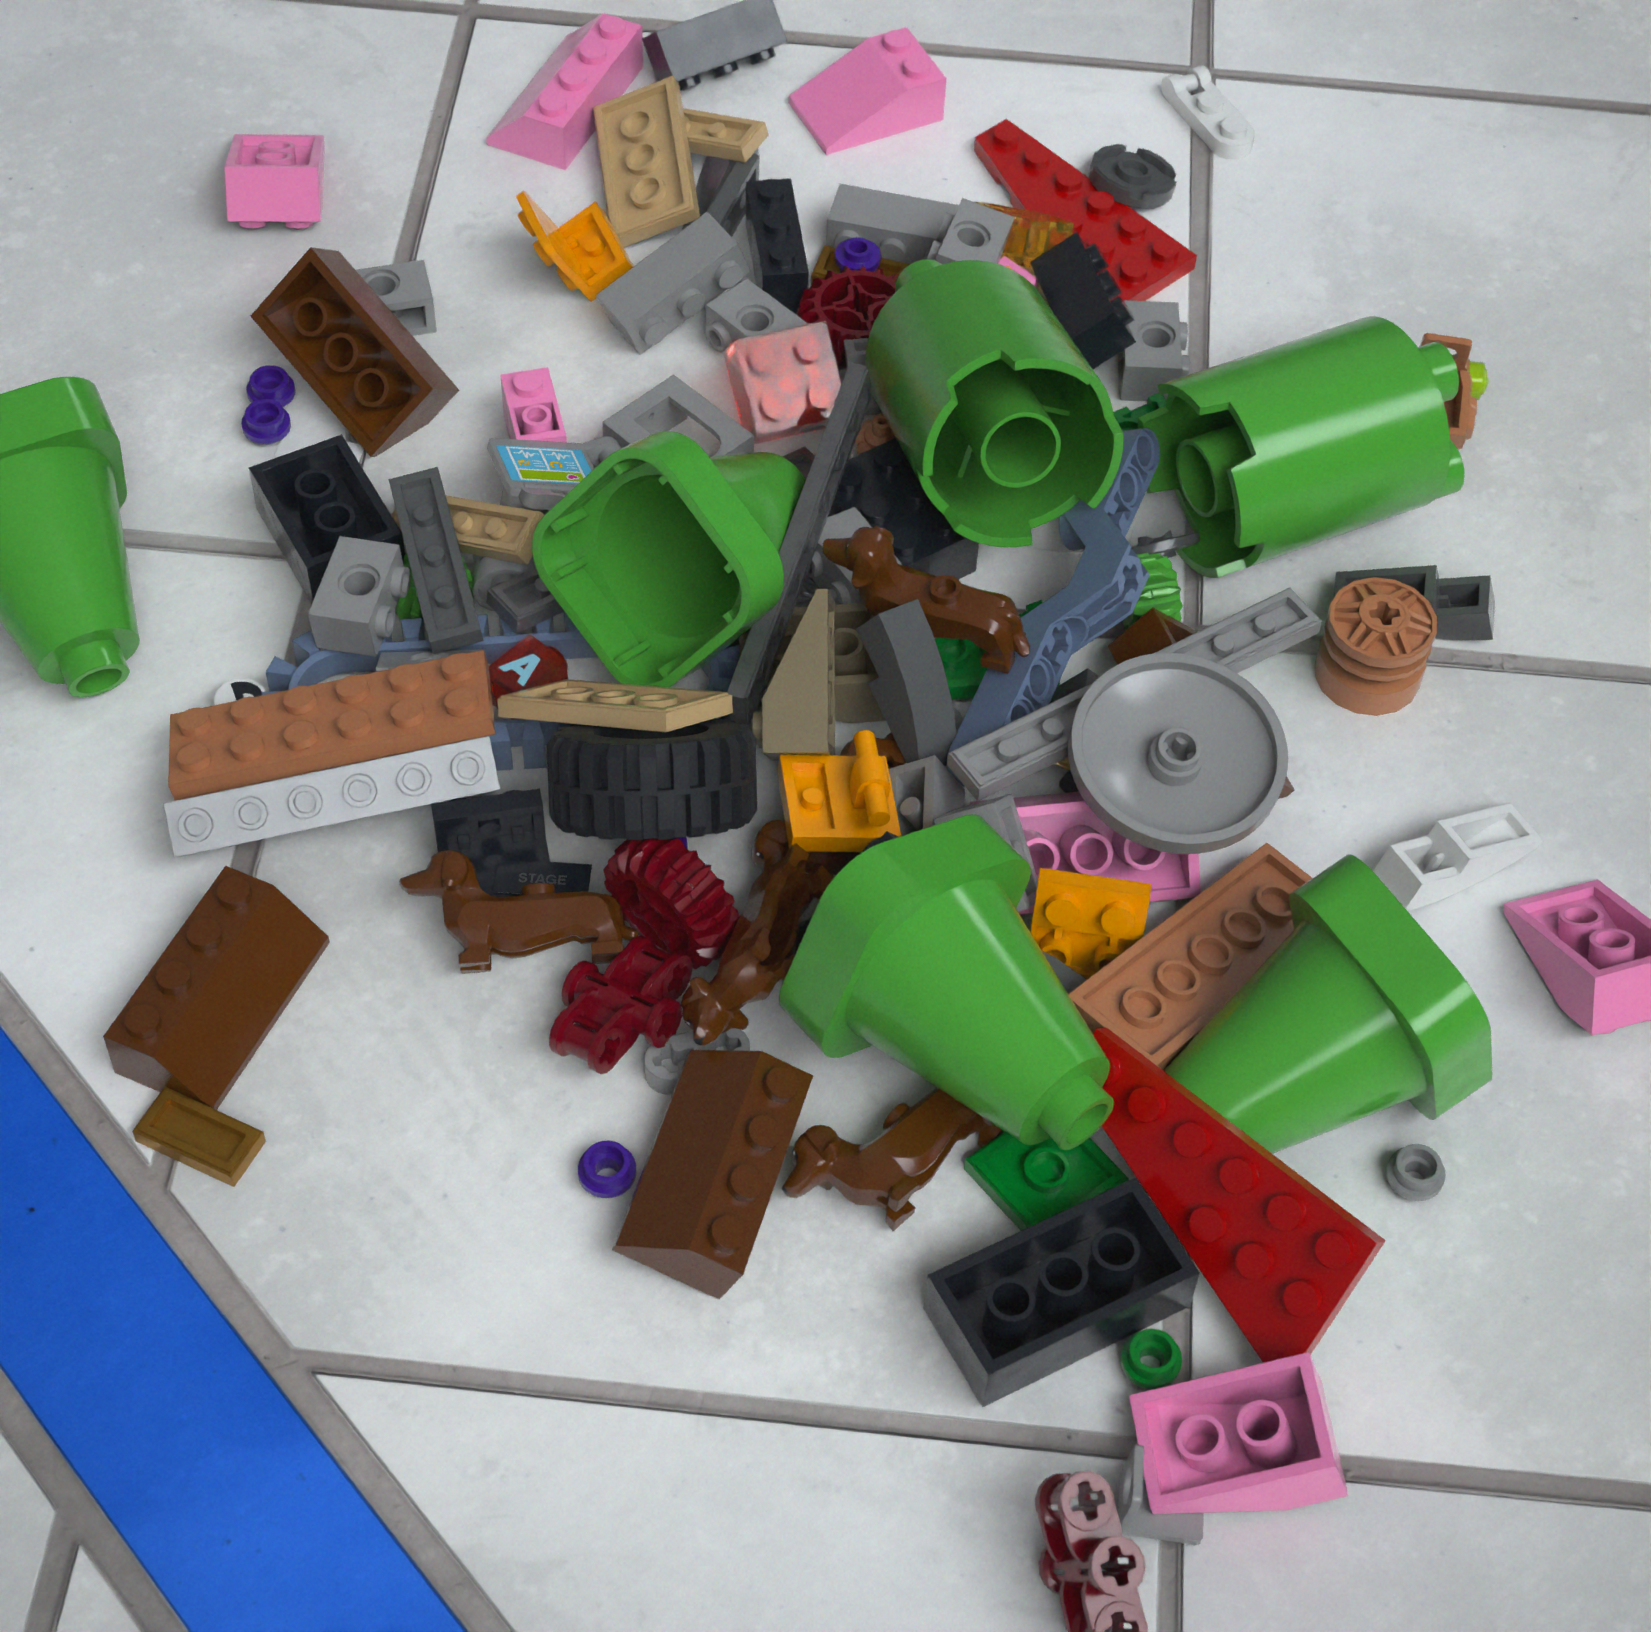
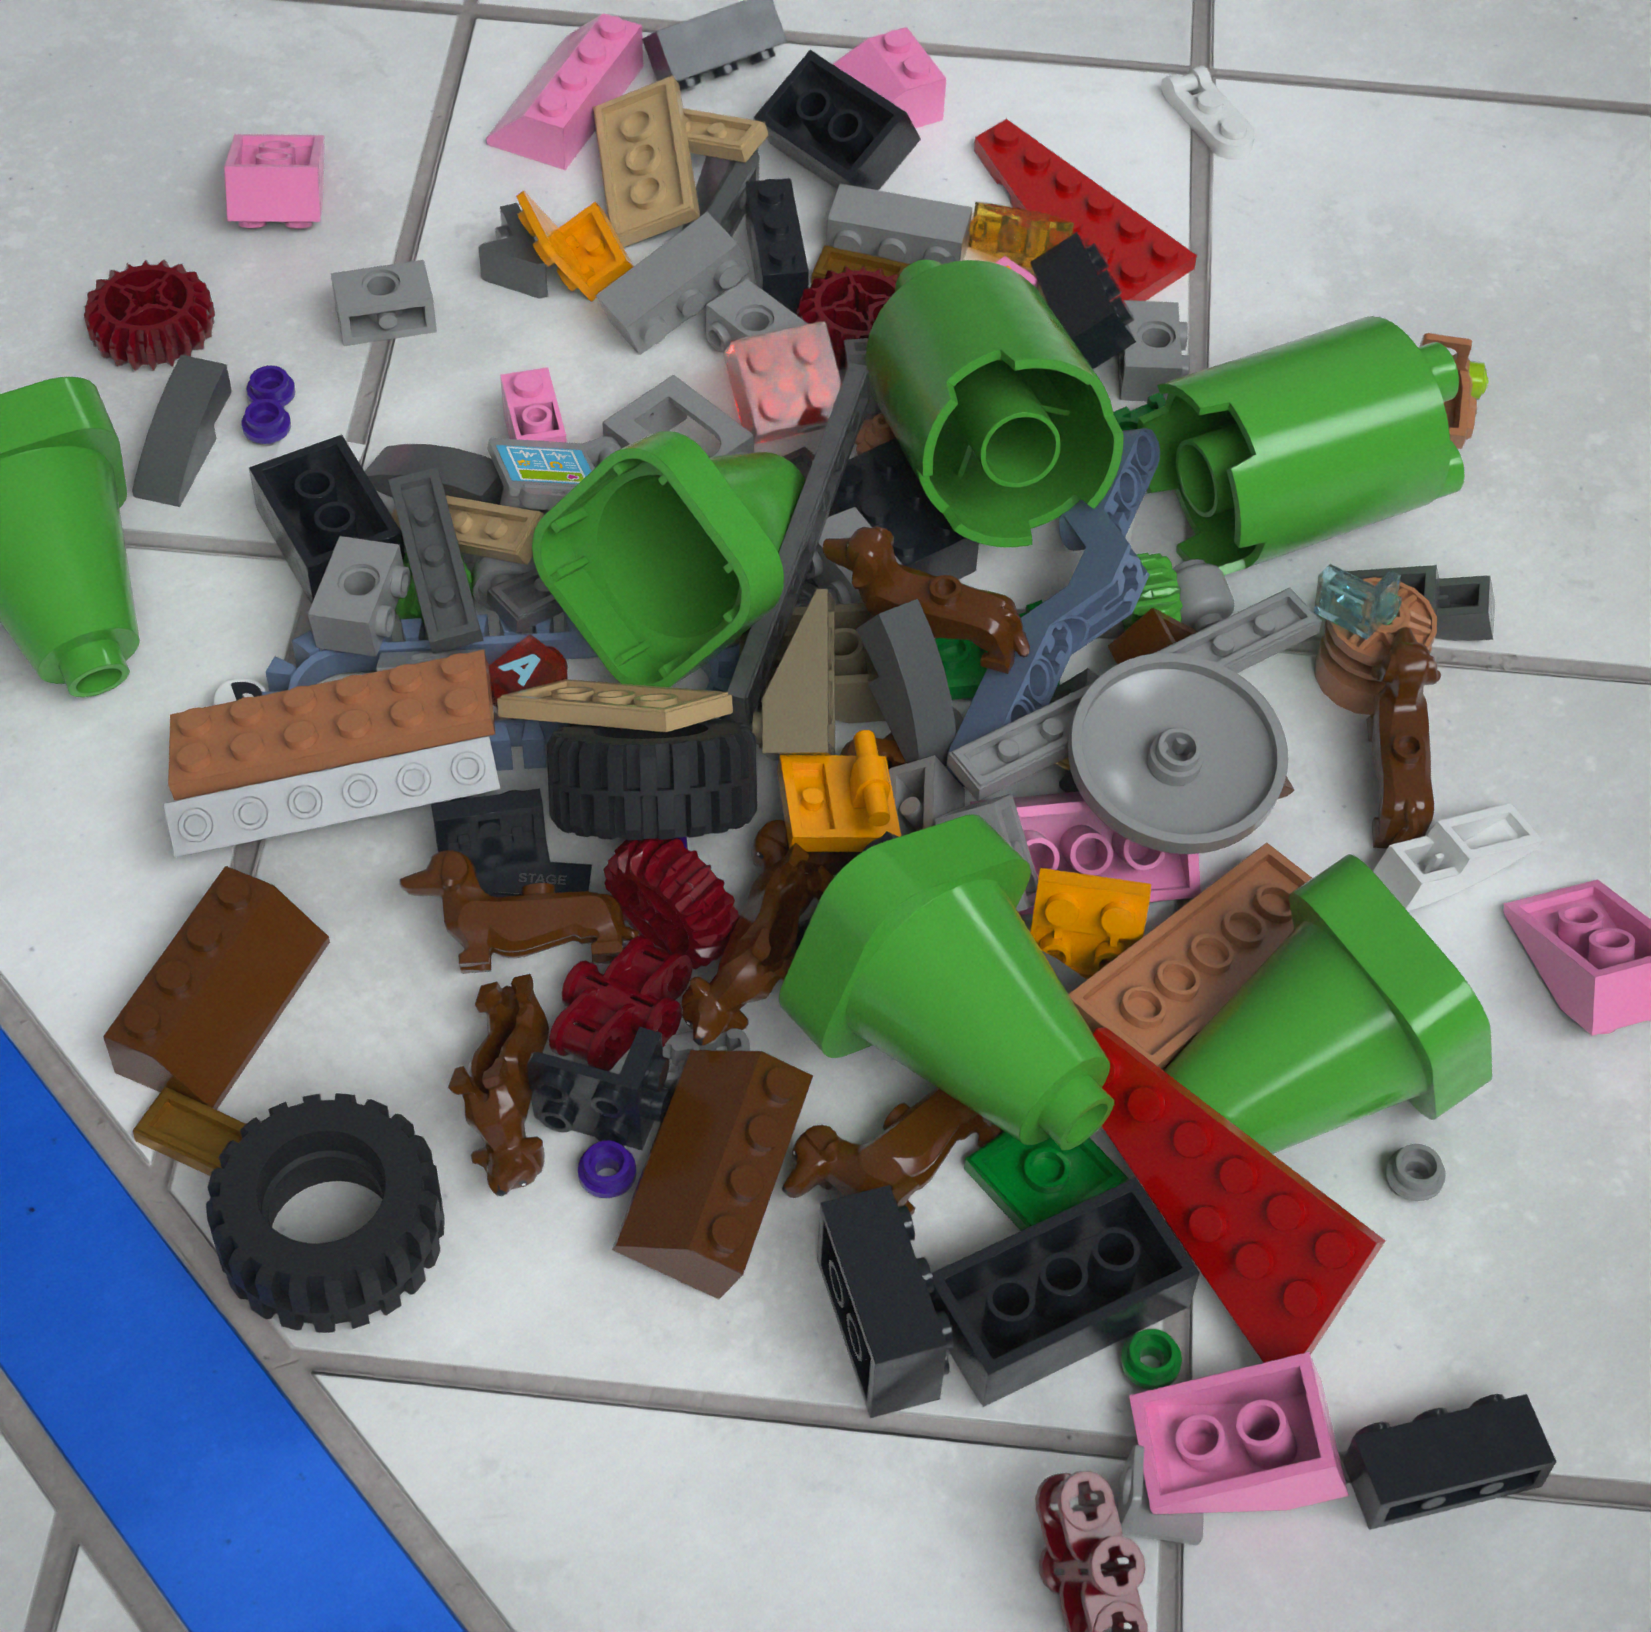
reddish brown slope [250,247,459,457] -> none
dark purple plate [835,237,881,273] -> none
light grey brick [927,198,1015,264] -> none
dark grey tile [1088,144,1177,208] -> none
dark grey wheel [1131,530,1201,558] -> none
none -> dark red gear [84,259,215,371]
none -> dark grey slope [132,355,232,507]
none -> black tyre [206,1093,445,1333]
none -> dark grey slope [365,444,503,505]
none -> reddish brown animal [448,974,549,1196]
none -> dark grey slope [478,203,548,299]
none -> black bracket [527,1027,672,1151]
none -> black brick [753,50,921,190]
none -> black brick [817,1185,954,1418]
none -> light grey head [1173,559,1234,632]
none -> clear light blue bracket [1314,564,1402,640]
none -> black brick [1343,1394,1557,1530]
none -> reddish brown animal [1366,627,1441,849]

